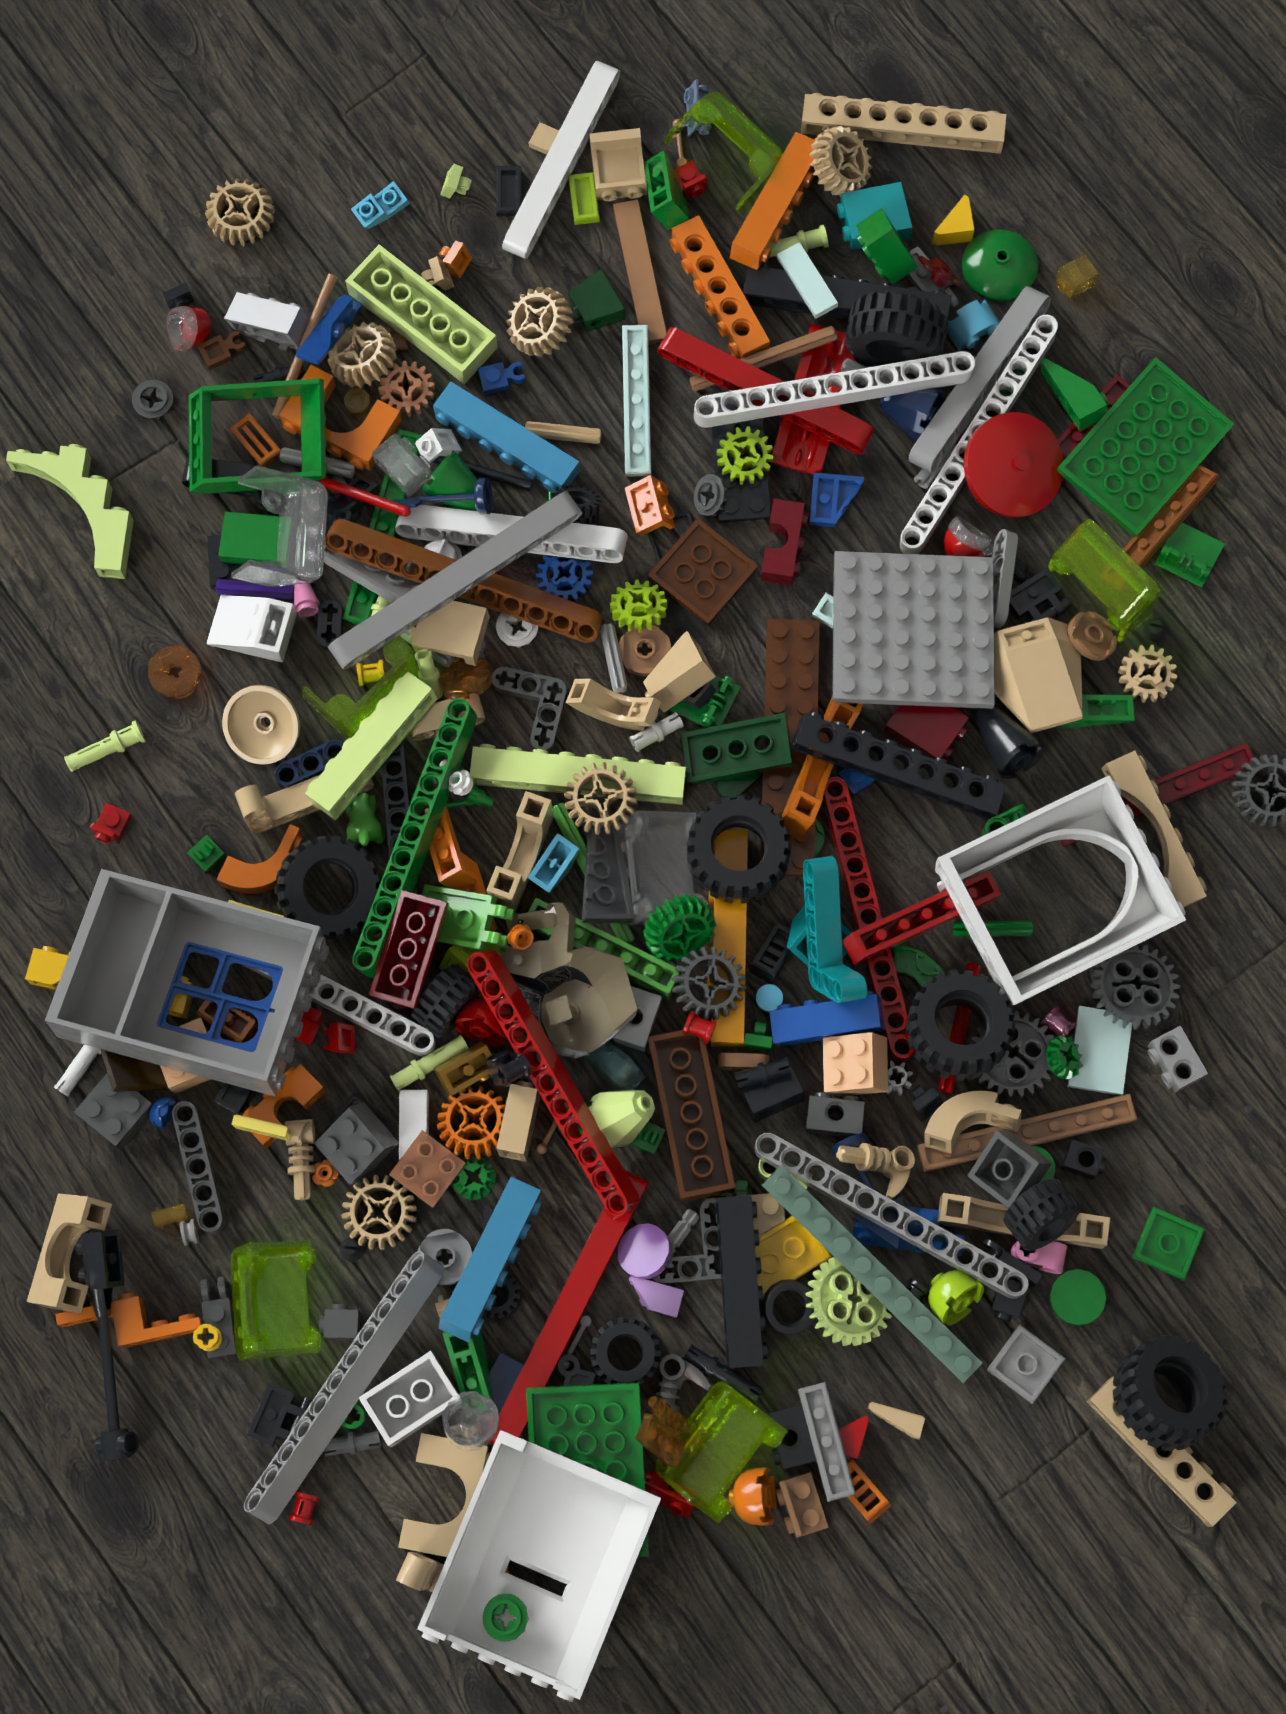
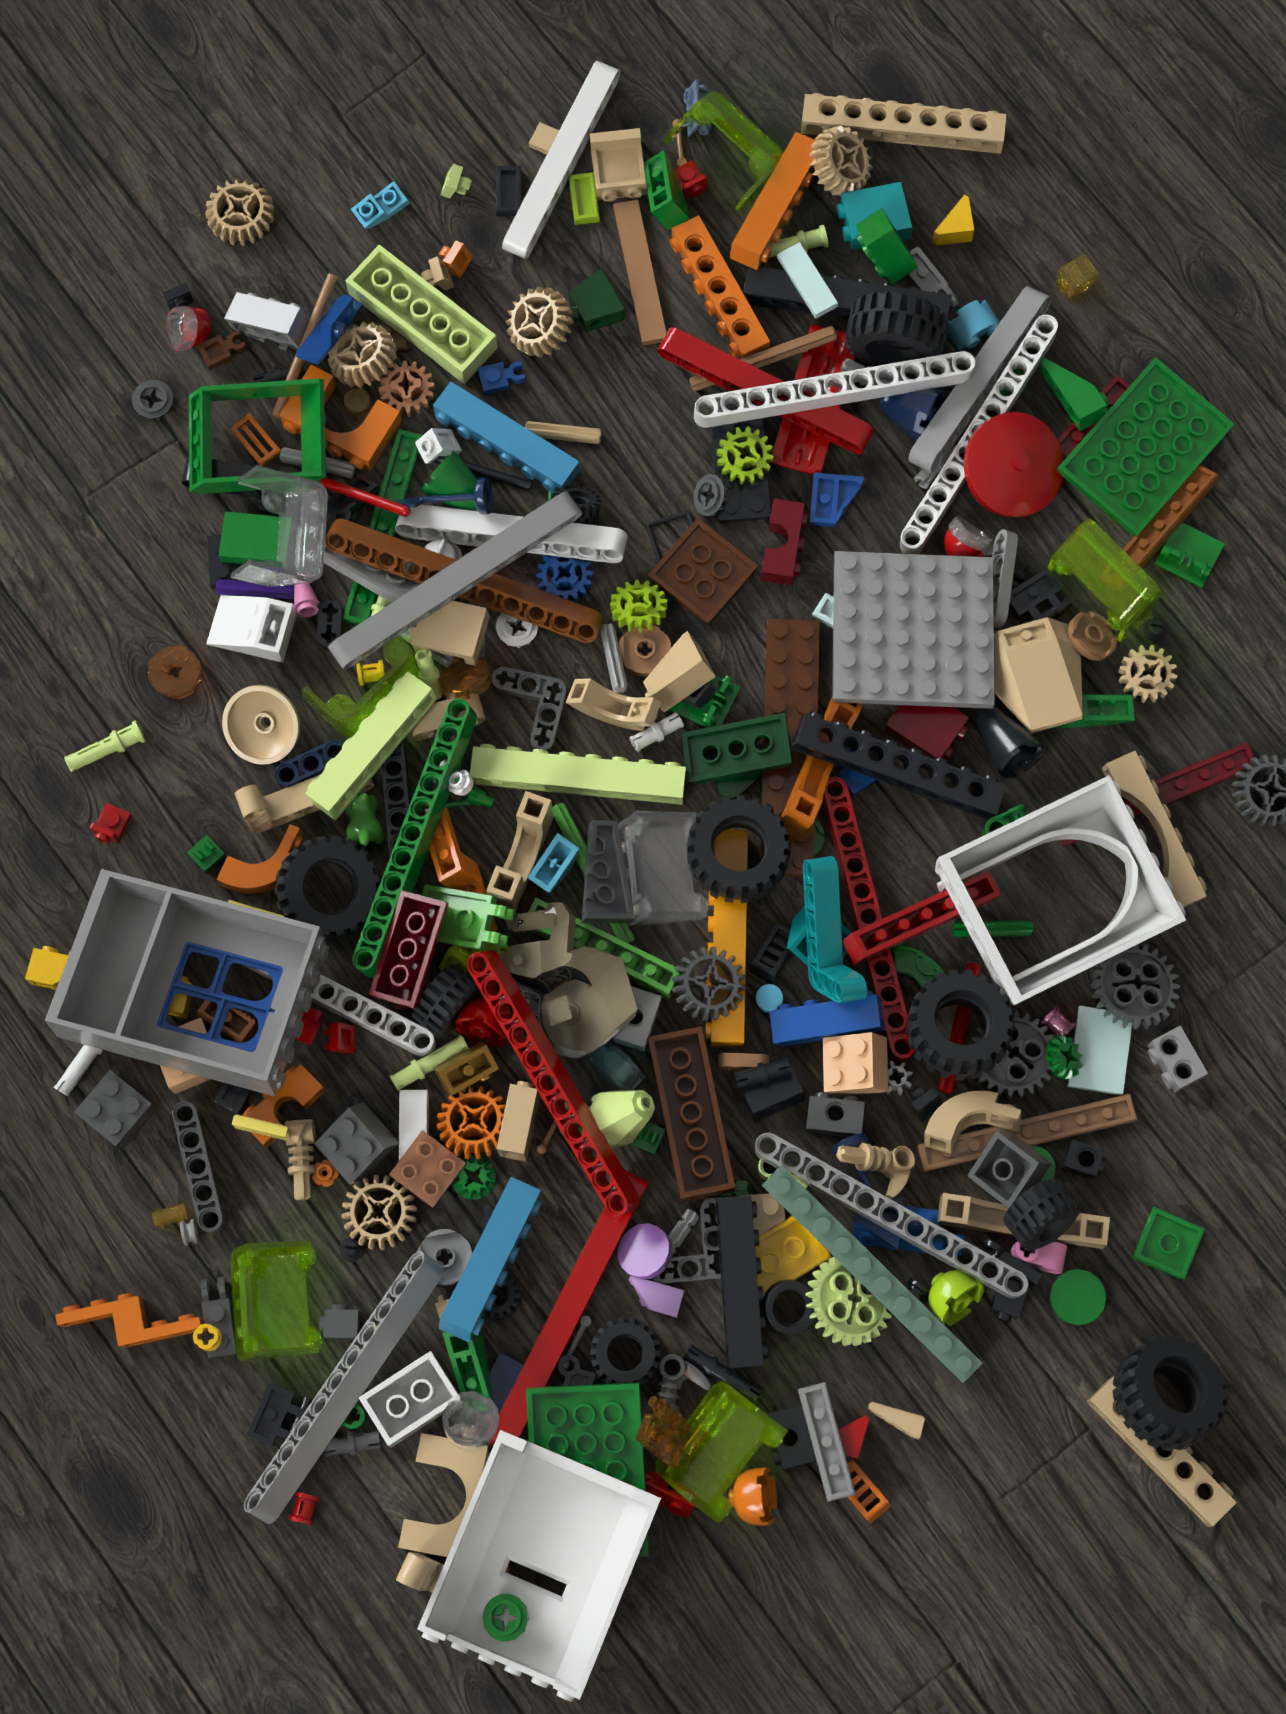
yellowish green arch [6,444,134,579] -> none
tan arch [27,1194,112,1314] -> none
black bar [76,1229,139,1461] -> none
dark brown tile [100,1049,167,1092] -> none
blue plate [149,1096,177,1129] -> none
clear brick [372,434,432,497] -> none
black piece [485,1051,531,1087] -> none
orange plate [507,924,534,950] -> none
tan gear [564,762,637,835] -> none
light aqua tile [622,325,651,477] -> none
orange bracket [625,475,675,536] -> none
green gear [643,893,717,964] -> none
red bush [682,1011,717,1044] -> none
green tile [743,1022,773,1053] -> none
medium nougat bracket [775,1472,829,1538] -> none
dark red plate [918,256,962,289] -> none
green dish [962,229,1038,302] -> none
light grey tile [987,1324,1065,1404] -> none

